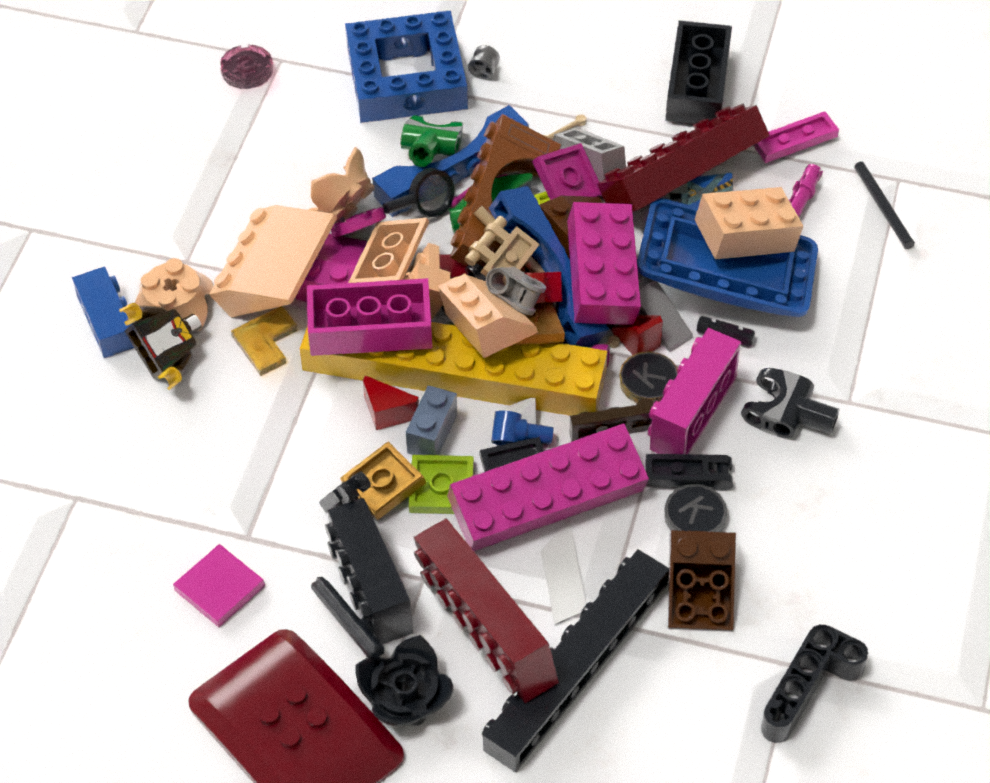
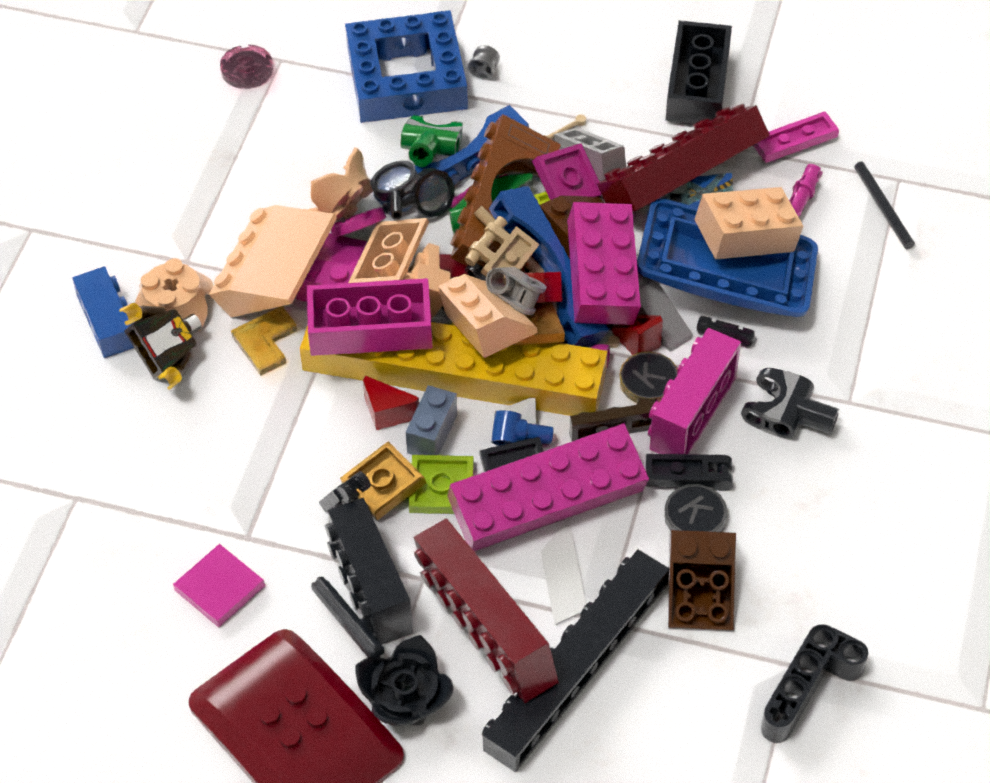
none -> black piece [370,160,420,220]

